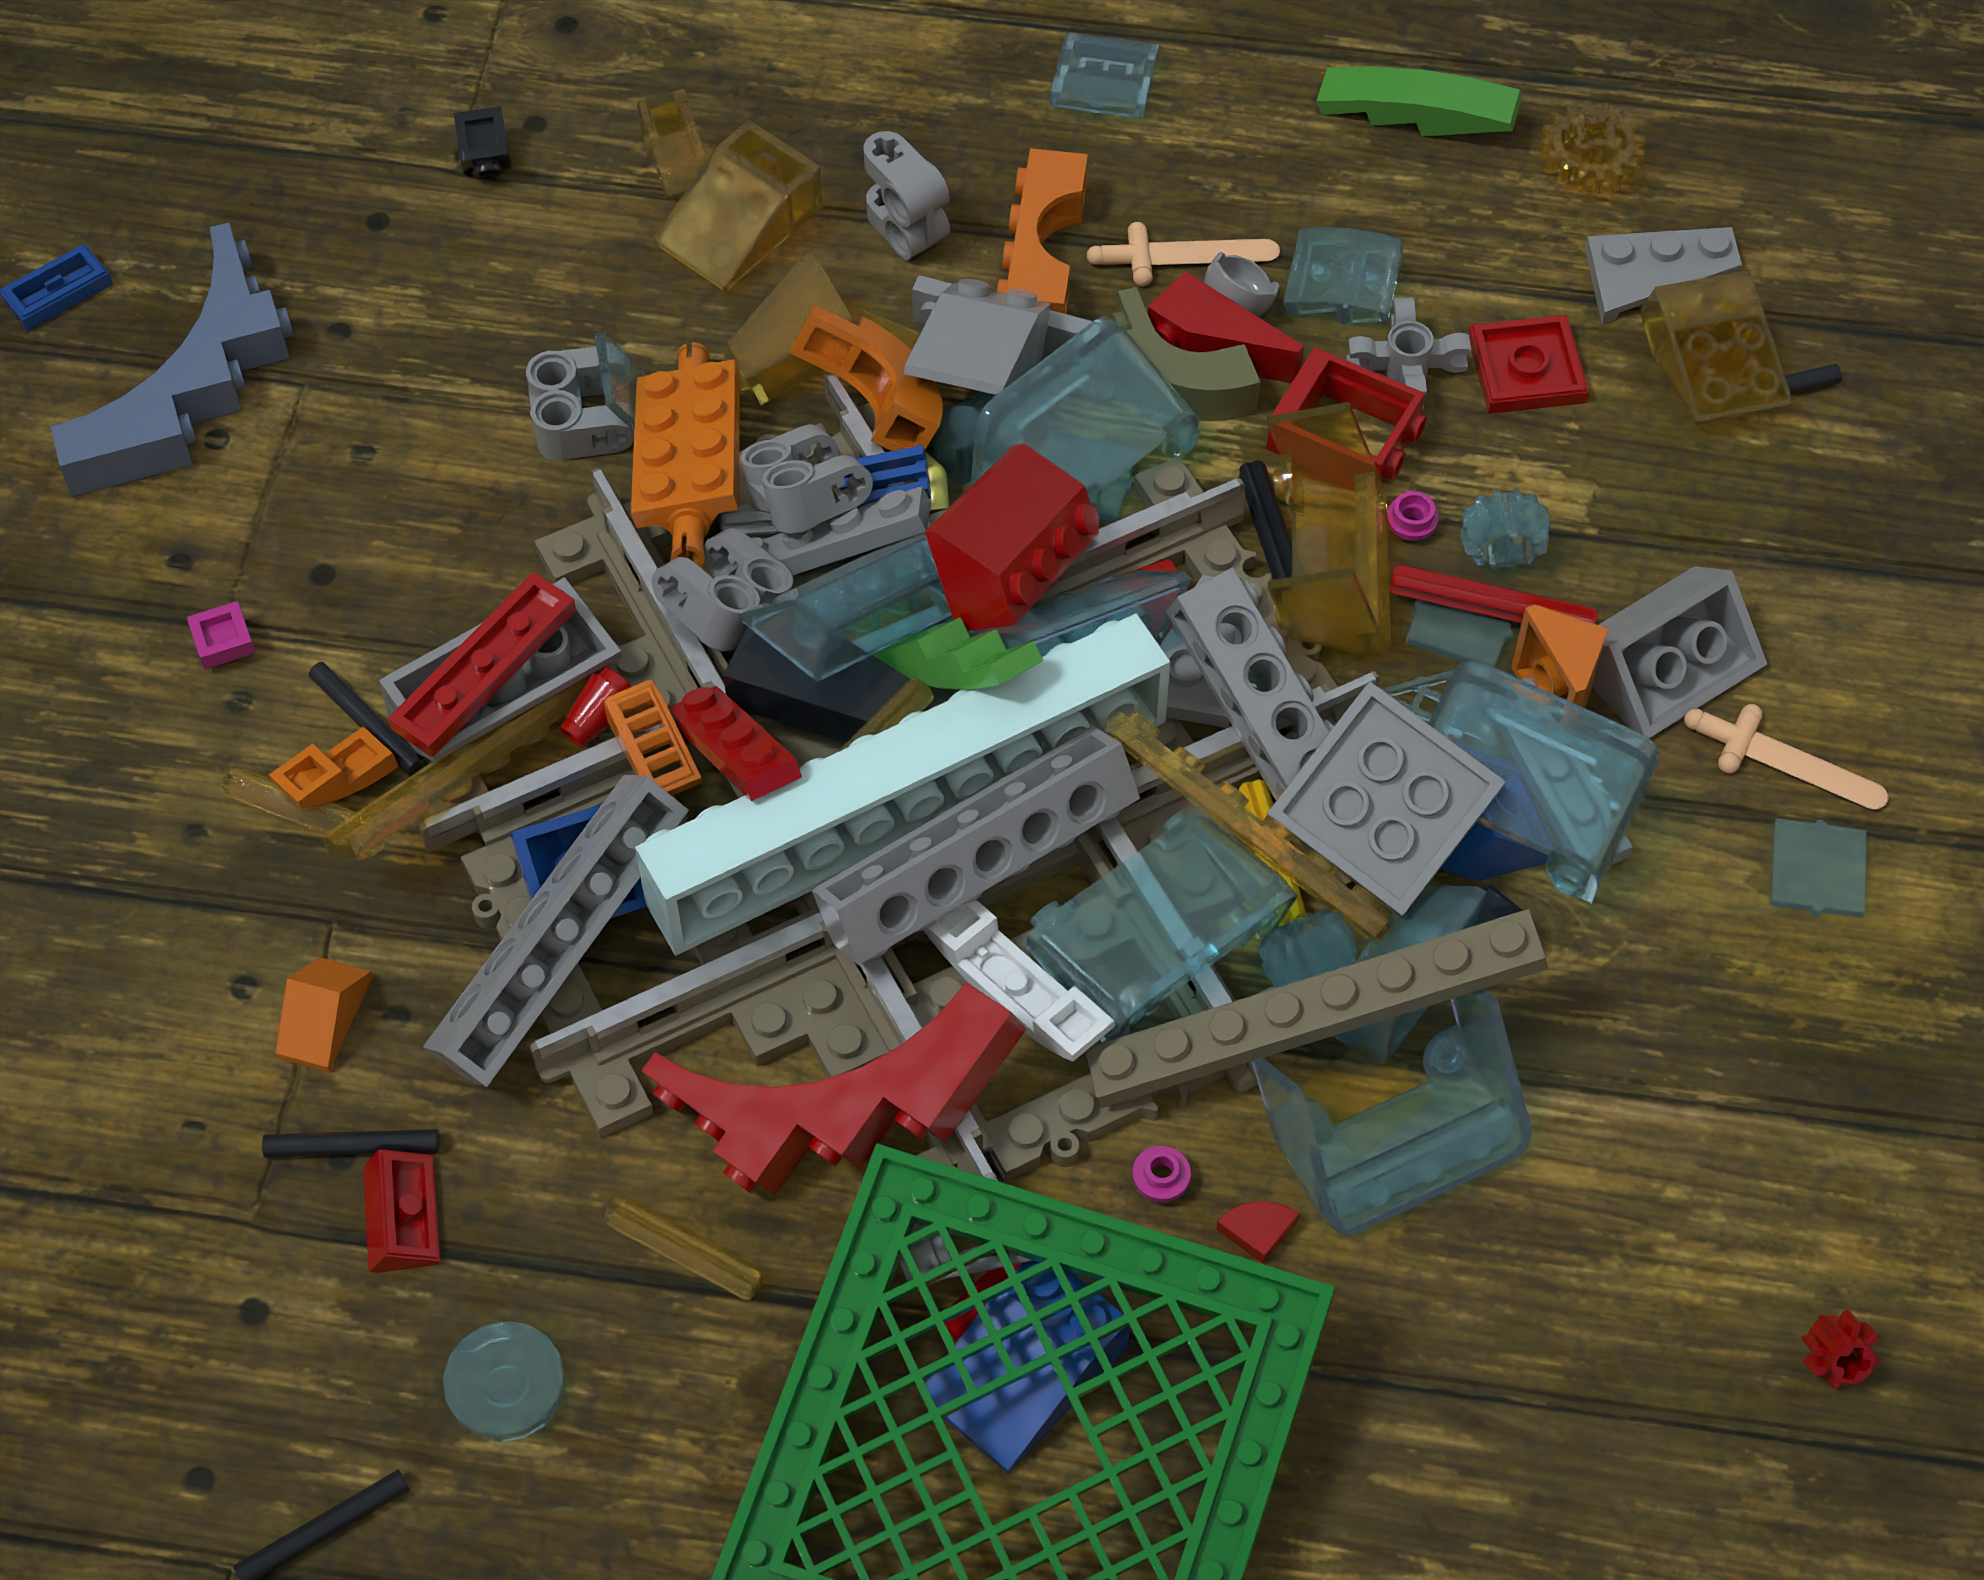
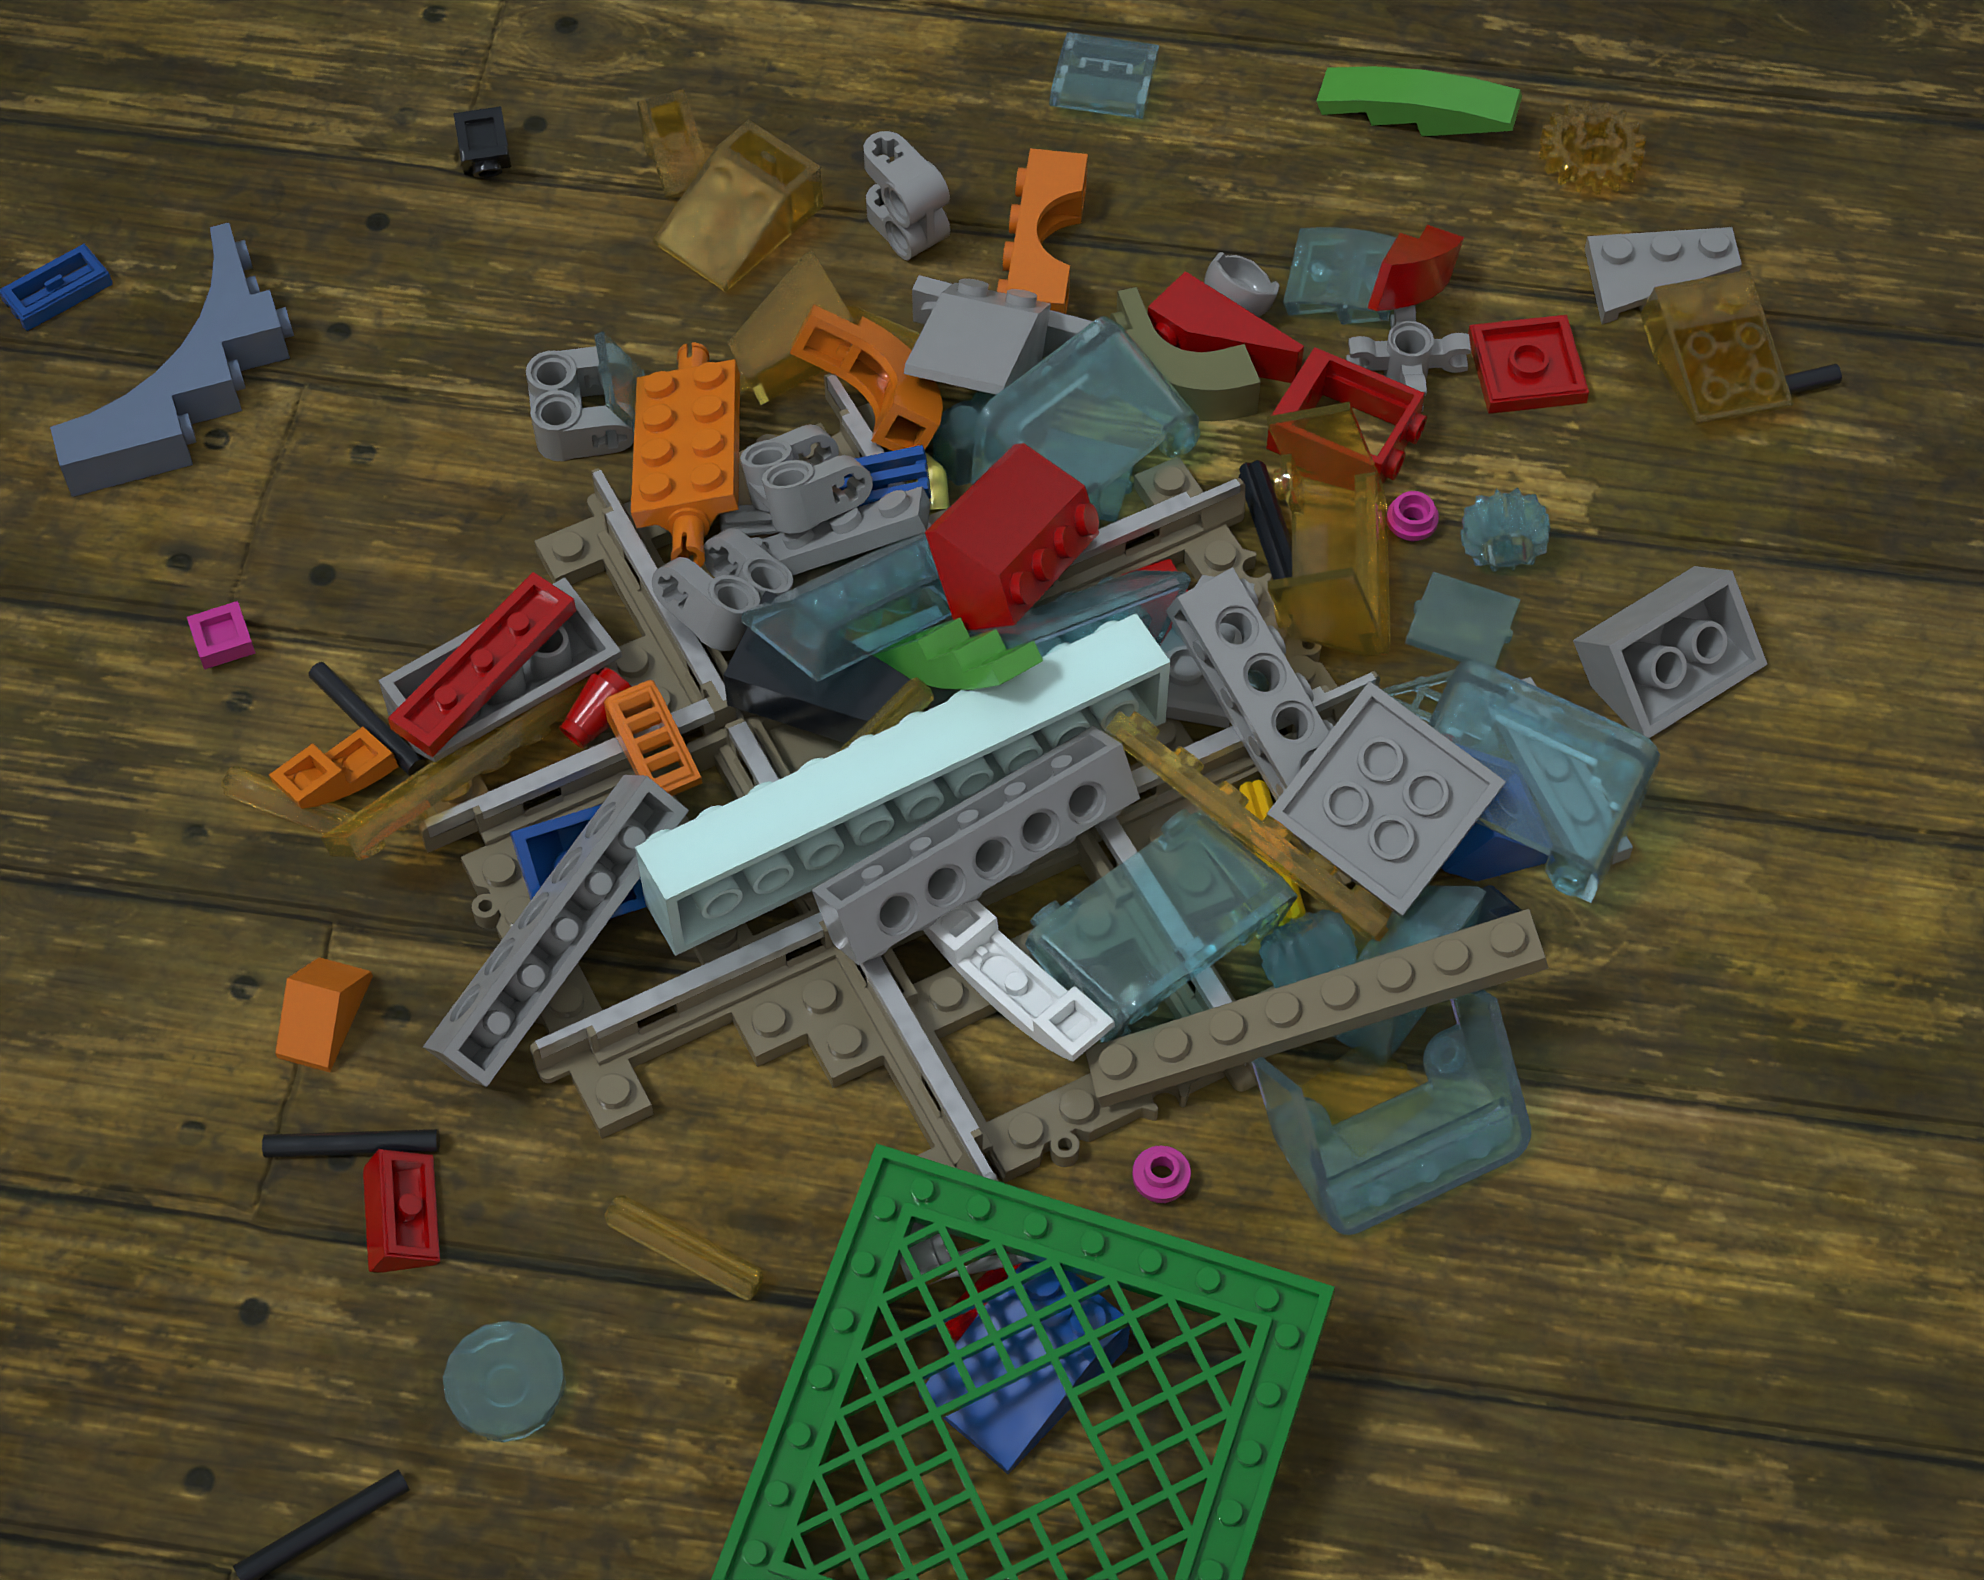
red arch [641,982,1027,1196] -> none
red plate [668,686,802,801] -> none
light nougat sword [1087,222,1280,287] -> none
red tile [1216,1201,1299,1263] -> none
red axle [1390,564,1598,624] -> none
orange slope [1511,605,1609,743] -> none
light nougat sword [1684,704,1889,809] -> none
clear light blue piece [1770,818,1867,918] -> none
red gear [1801,1309,1881,1390] -> none
none -> red slope [1367,225,1464,311]

